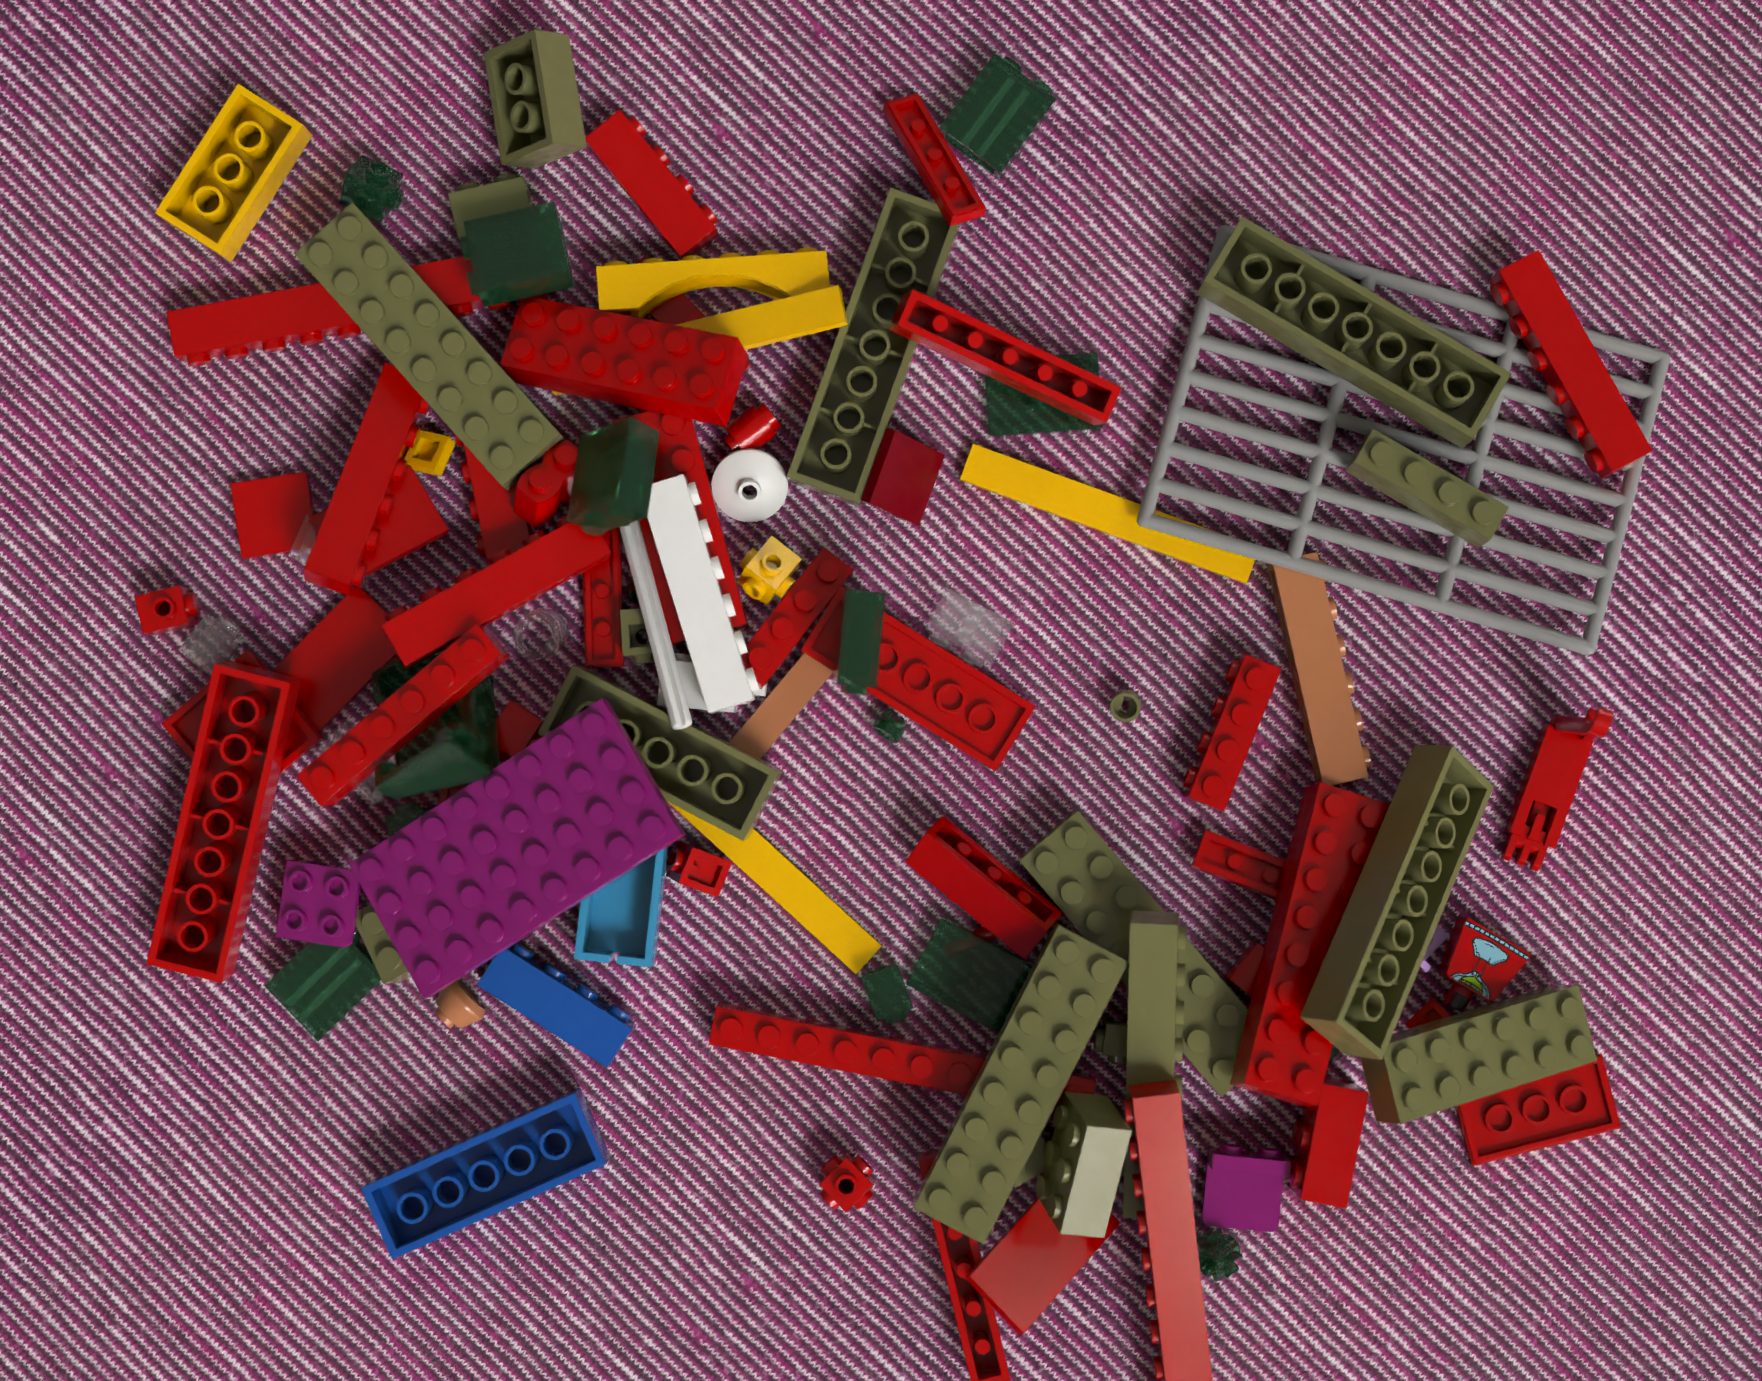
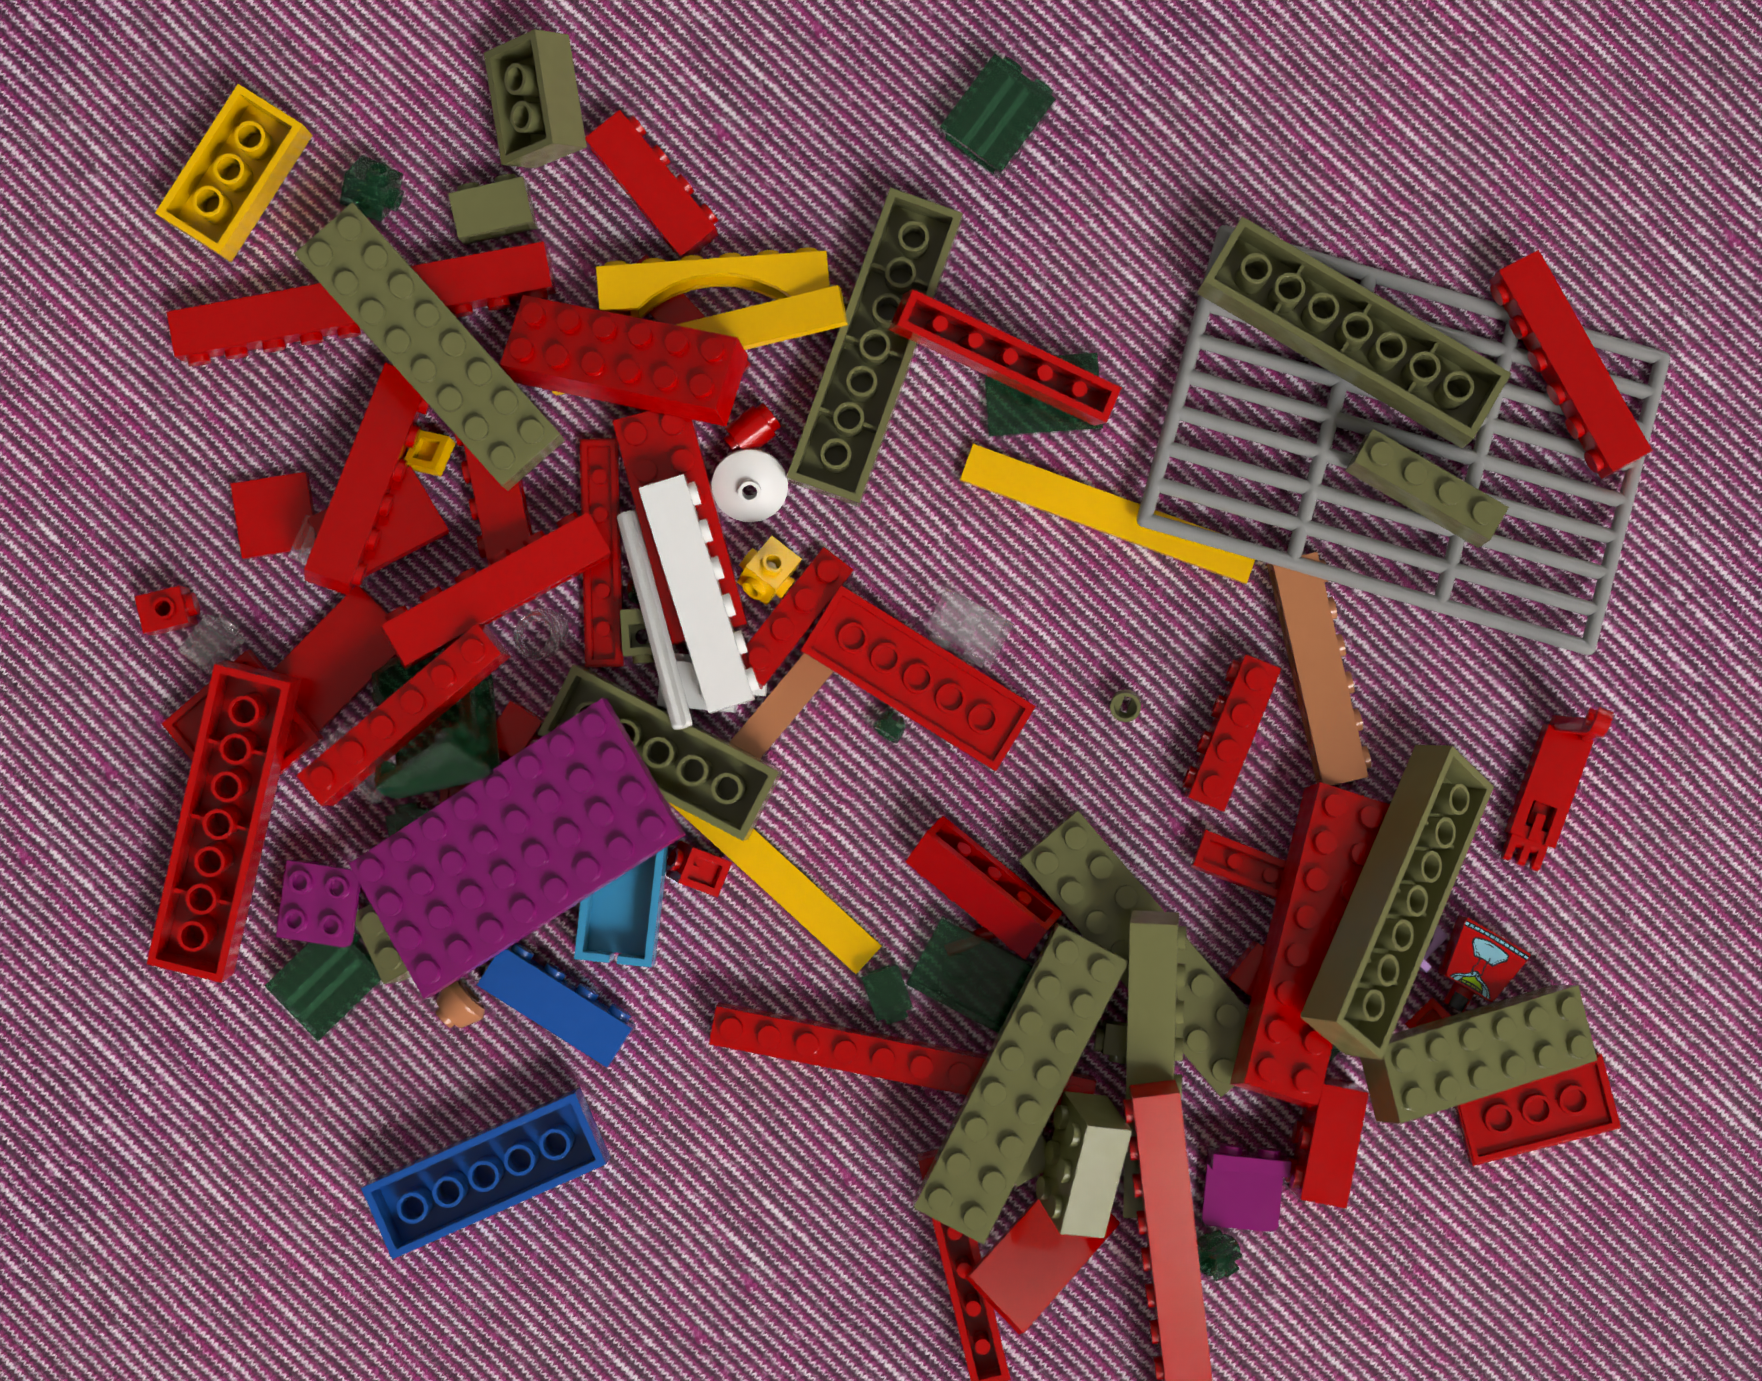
clear green brick [460,201,575,307] -> none
red brick [514,440,588,528] -> none
clear green brick [567,417,660,535] -> none
red brick [819,1151,874,1212] -> none
clear green brick [833,589,886,695] -> none
dark red tile [860,428,945,526] -> none
red tile [882,93,986,226] -> none

